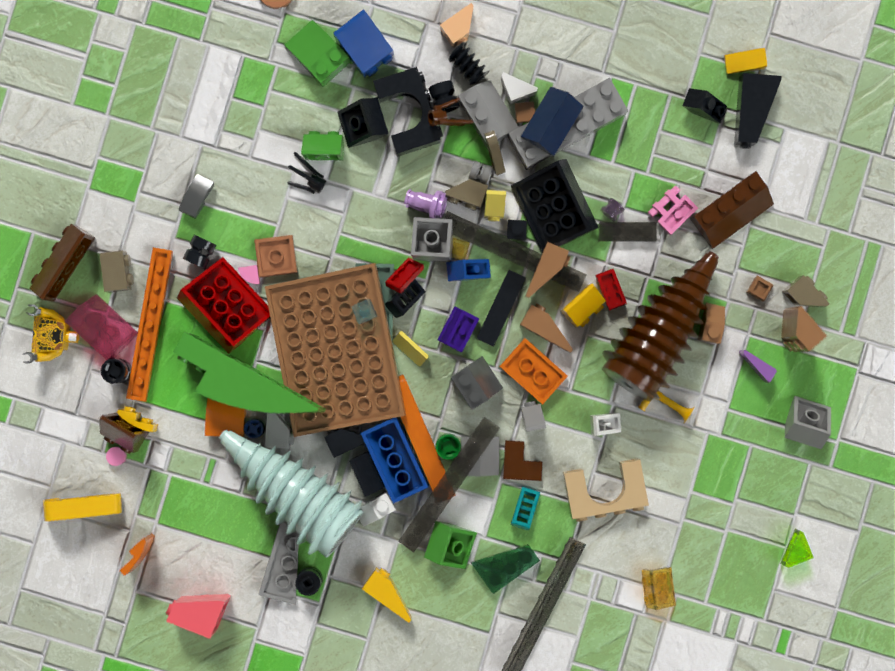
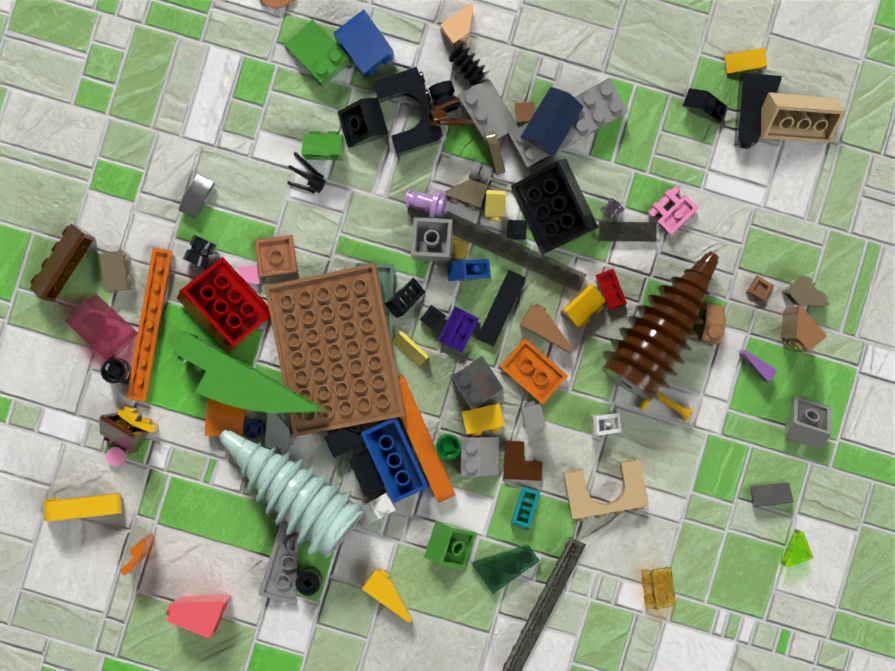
torso [22,304,80,364] -> none
clear light blue plate [351,299,378,324] -> none
red plate [385,257,424,293] -> none
clear smoke plate [398,417,500,552] -> none
white slope [501,72,538,104] -> none
medium nougat slope [525,242,570,298] -> none
reddish brown slope [690,171,774,249] -> none
none -> black plate [420,305,446,331]
none -> yellow brick [462,403,504,437]
none -> dark grey slope [750,482,794,507]
none -> tan slope [761,93,846,143]

